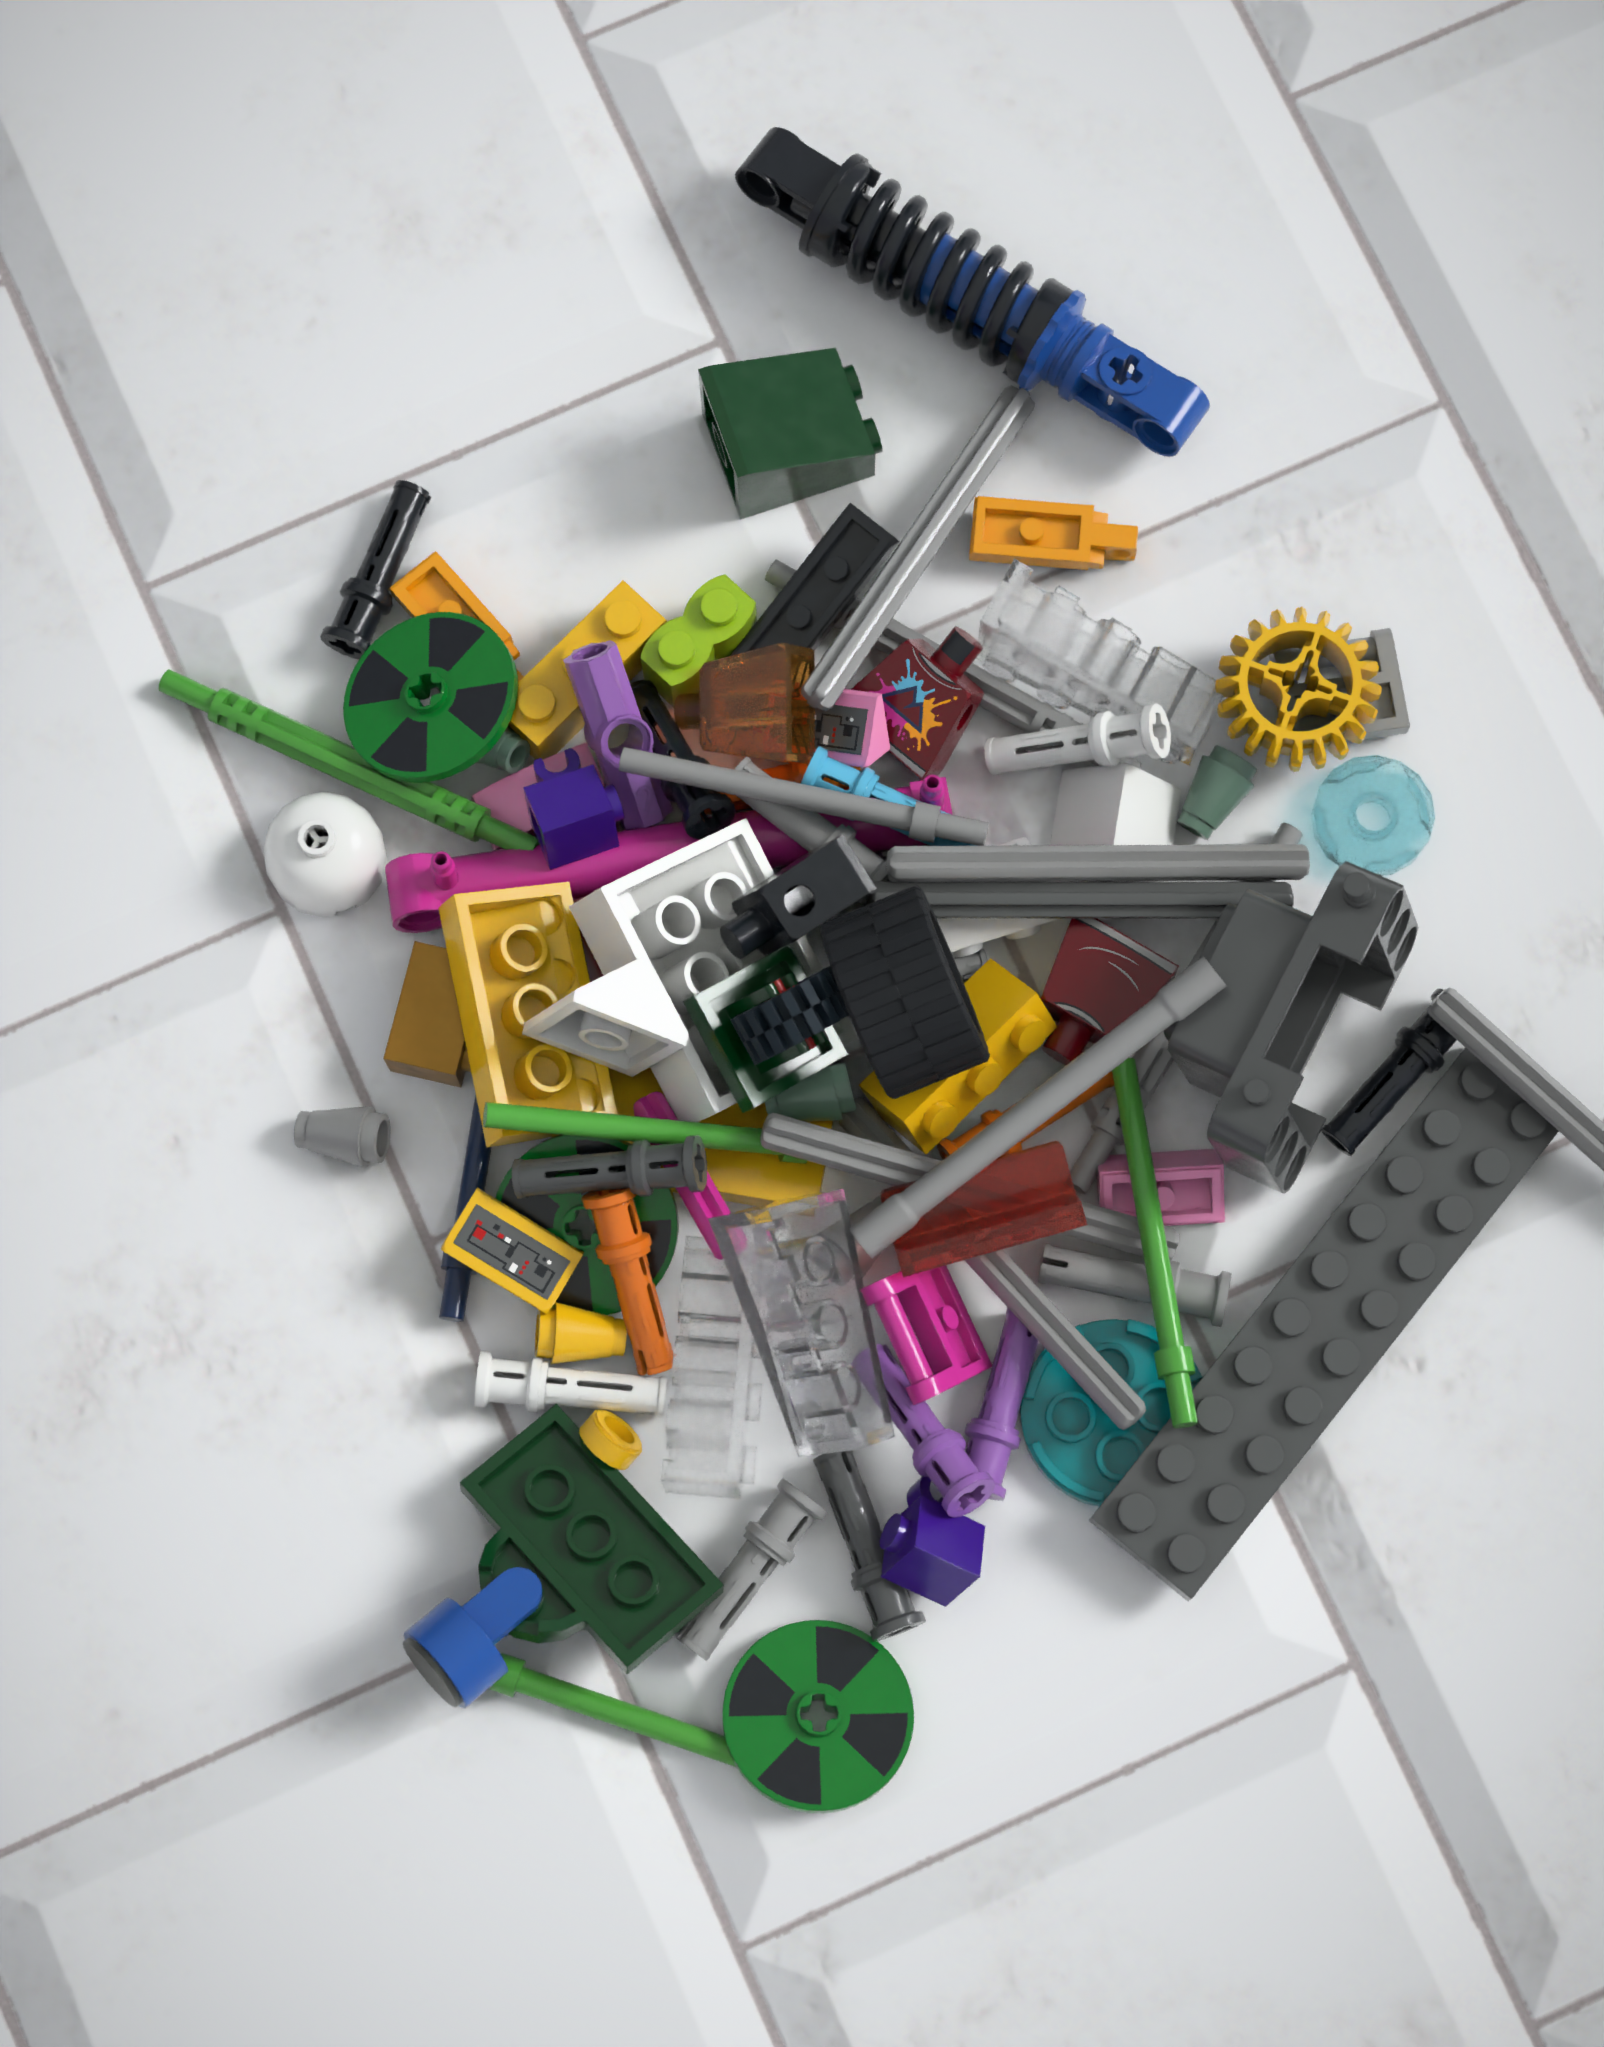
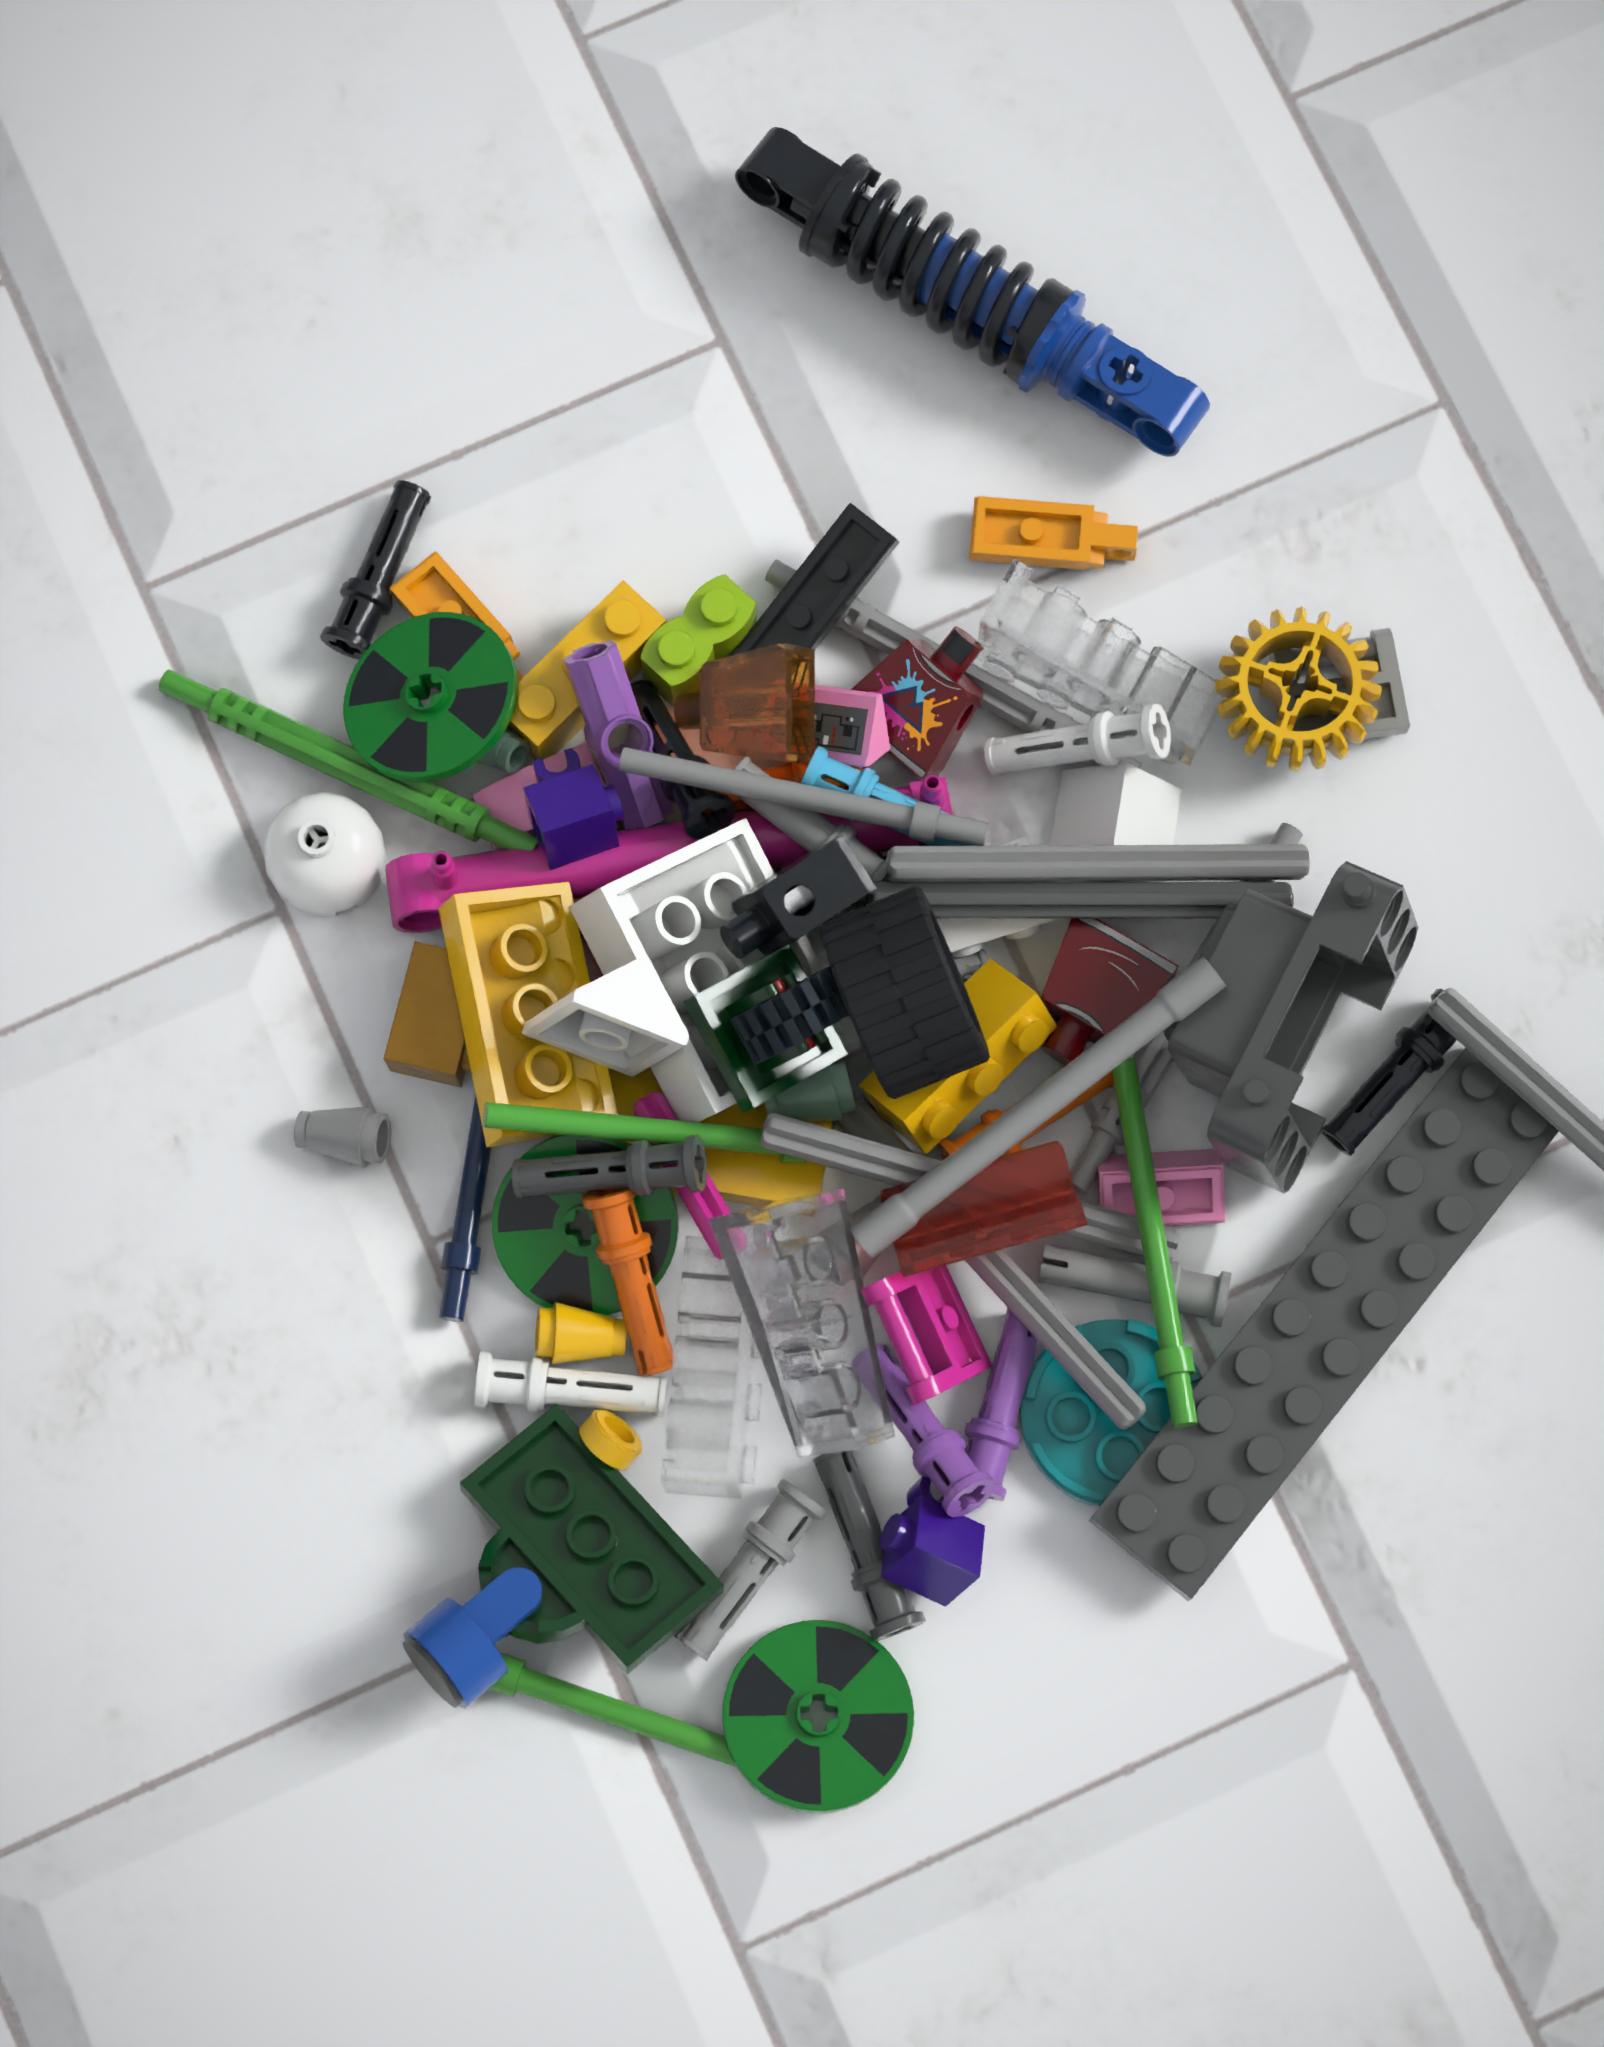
slope [441,1187,584,1314] -> none
dark green slope [698,348,882,520] -> none
light grey axle [801,385,1035,711] -> none
sand green cone [1177,745,1257,840] -> none
clear light blue tile [1311,755,1435,876] -> none

